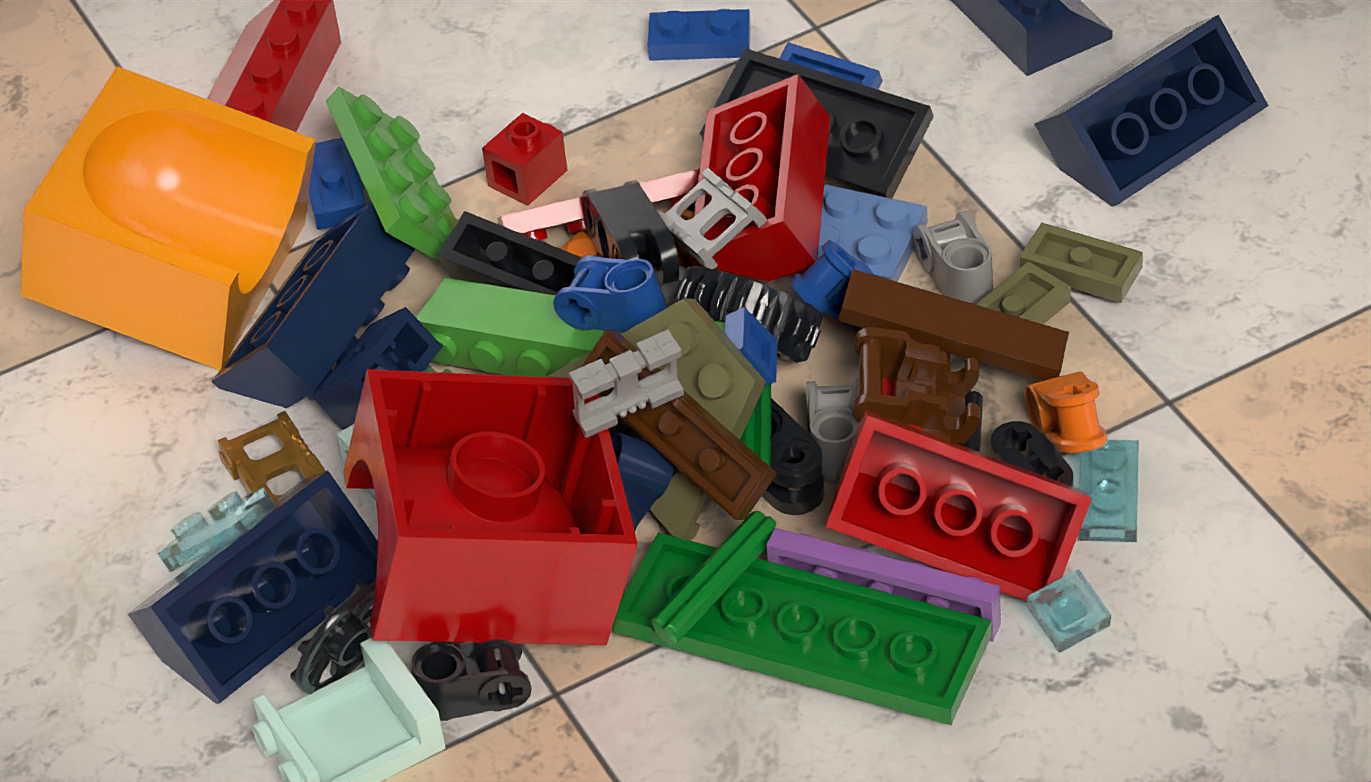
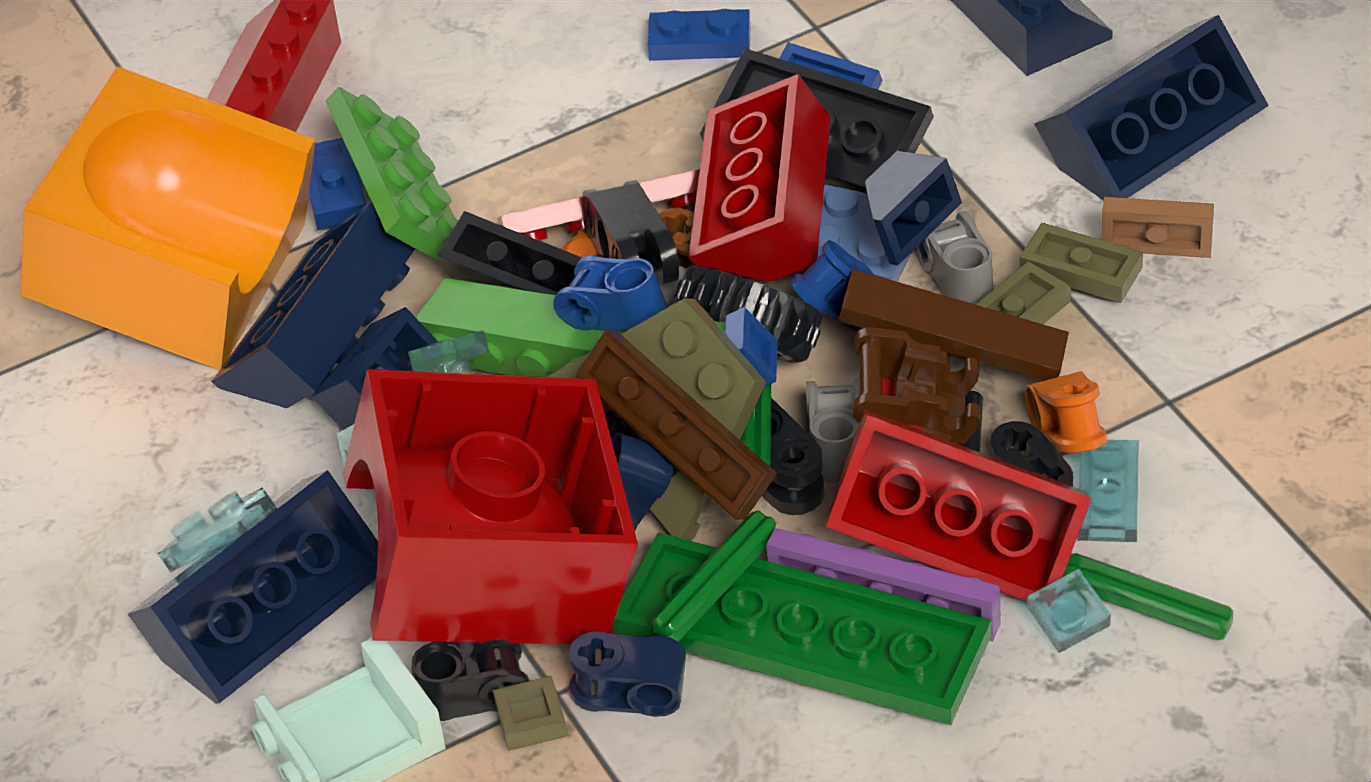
pearl gold piece [218,411,326,515] -> none
black wheel [290,581,376,694] -> none
red brick [482,112,568,206] -> none
light grey piece [569,330,684,438] -> none
light grey piece [658,168,768,269] -> none
none -> clear light blue plate [408,330,490,373]
none -> olive plate [493,675,568,751]
none -> dark blue piece [569,631,686,717]
none -> dark blue slope [865,151,962,265]
none -> green axle [1062,553,1233,640]
none -> medium nougat plate [1102,197,1214,258]

